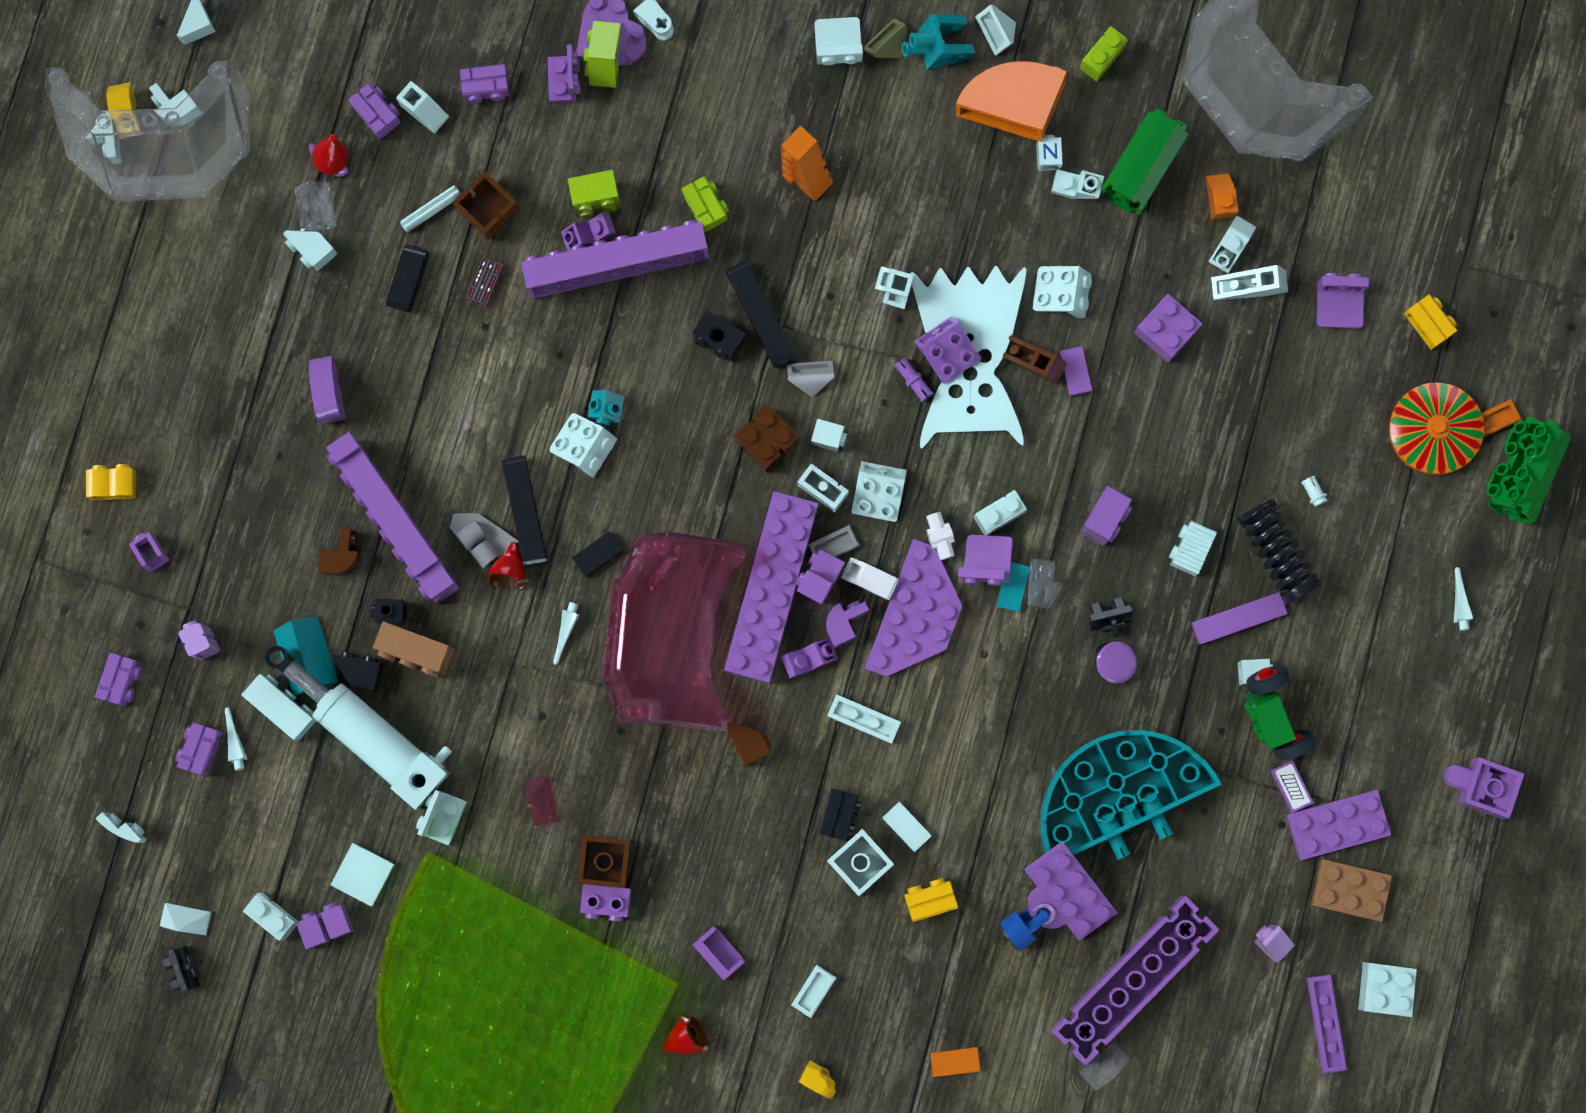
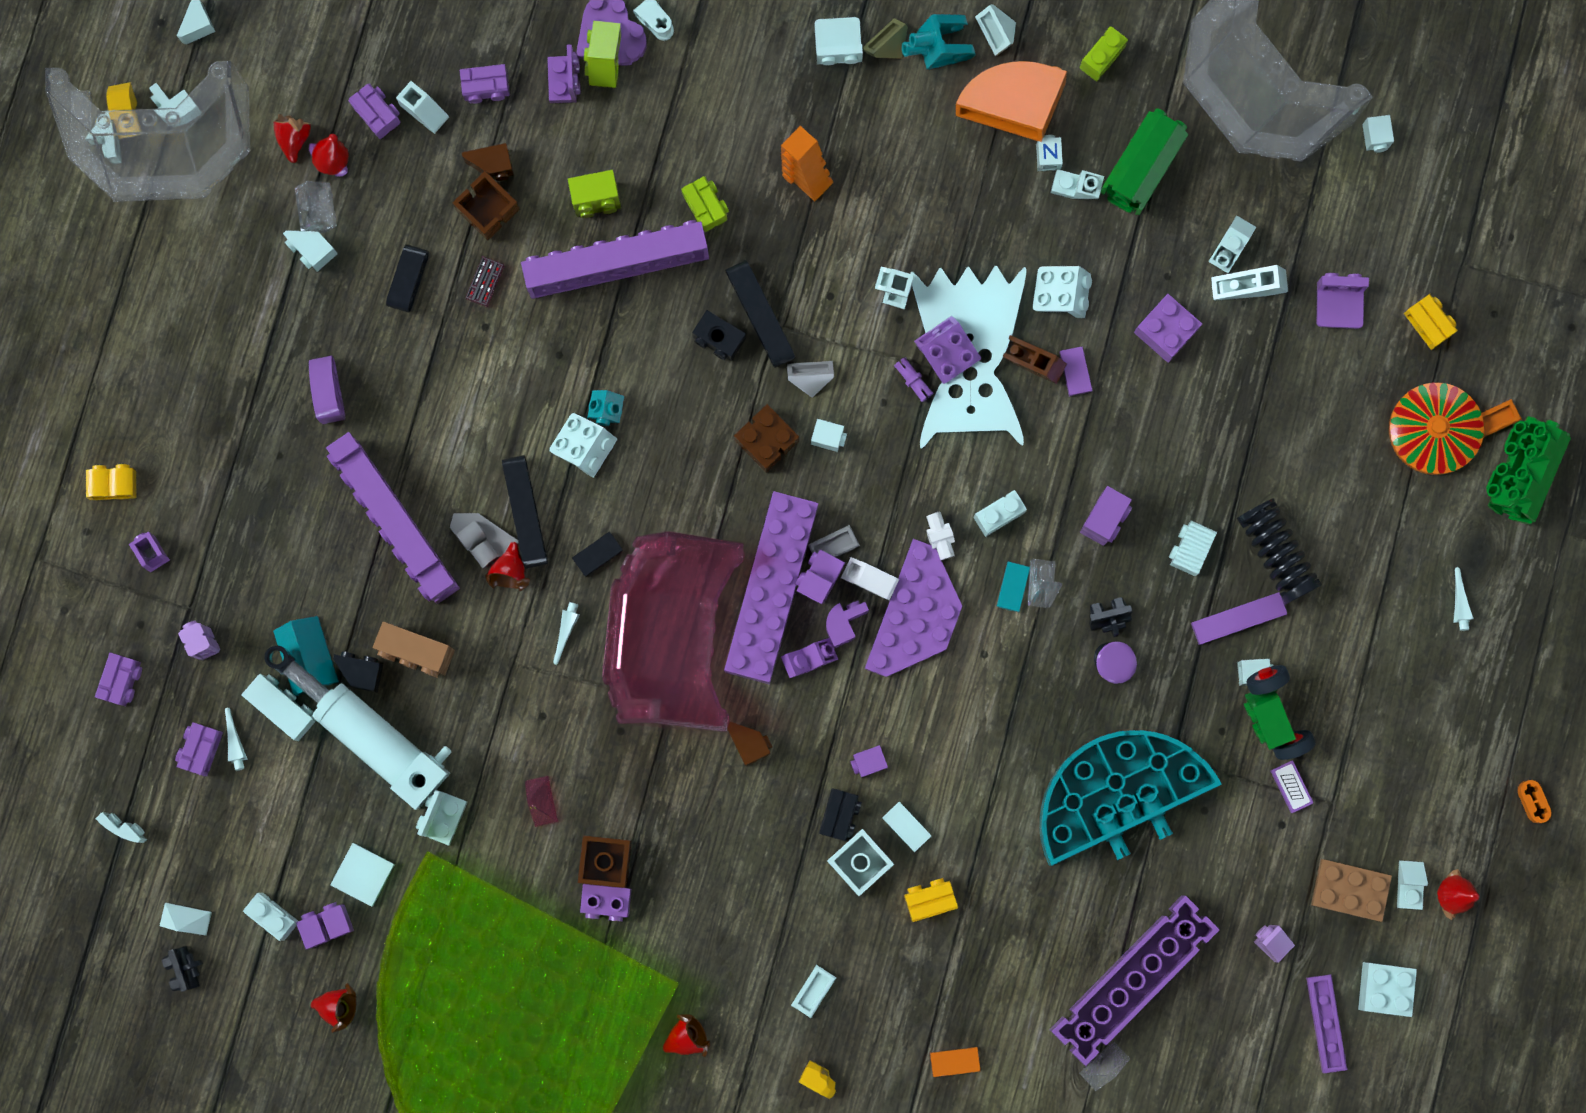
reddish brown brick [318,527,361,576] -> none
black brick [371,599,407,625] -> none
light aqua axle [400,186,461,232] -> none
medium lavender slope [561,212,616,251] -> none
medium lavender panel [693,925,745,981] -> none
light aqua brick [797,464,849,513] -> none
light aqua plate [827,694,901,744] -> none
light aqua bracket [852,461,907,522] -> none
medium lavender bracket [958,535,1013,586] -> none
medium lavender plate [999,841,1117,951] -> none
orange slope [1206,174,1238,221] -> none
medium lavender plate [1286,790,1391,860] -> none
light aqua pin [1301,476,1327,507] -> none
medium lavender brick [1443,757,1524,819] -> none
none -> red hat [273,114,311,163]
none -> hat [311,983,357,1033]
none -> reddish brown slope [462,143,514,181]
none -> medium lavender brick [850,745,888,778]
none -> light aqua brick [1362,115,1394,152]
none -> light aqua slope [1397,861,1428,910]
none -> red hat [1437,869,1479,920]
none -> orange beam [1518,780,1551,823]

